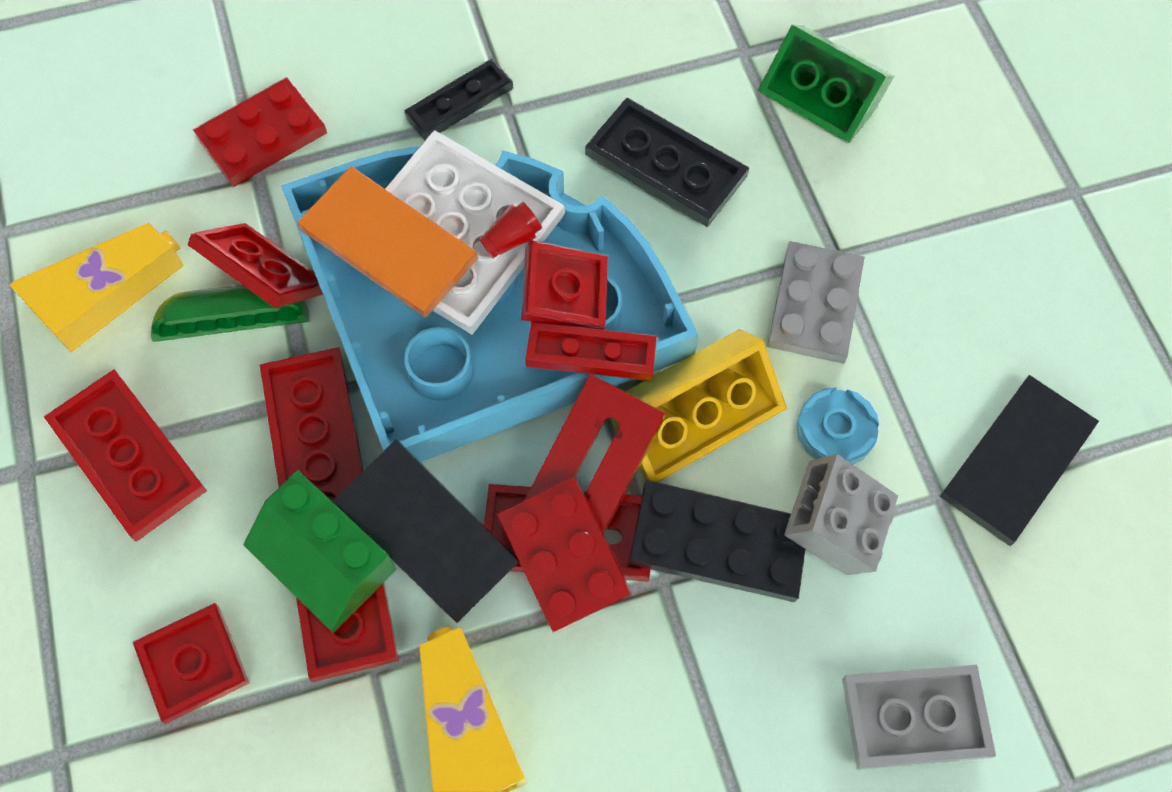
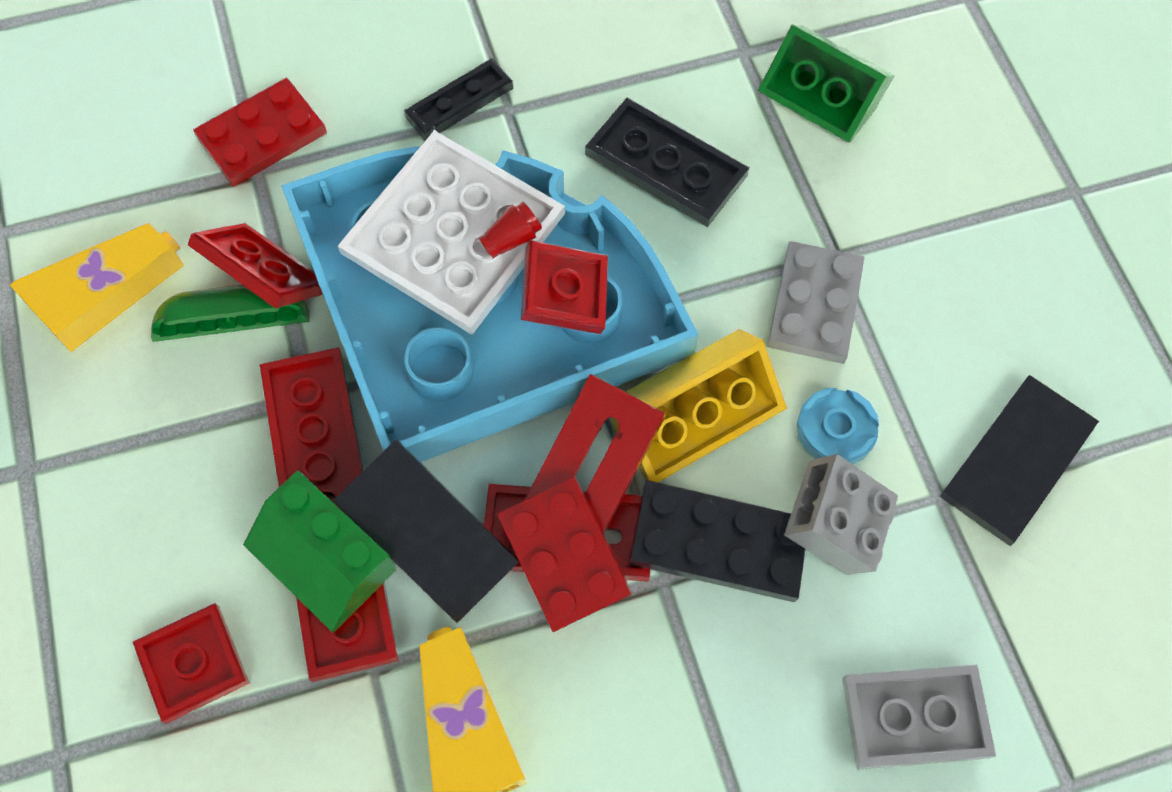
red plate [44,369,207,542] -> none
orange tile [297,166,478,318] -> none
red plate [525,322,657,381] -> none

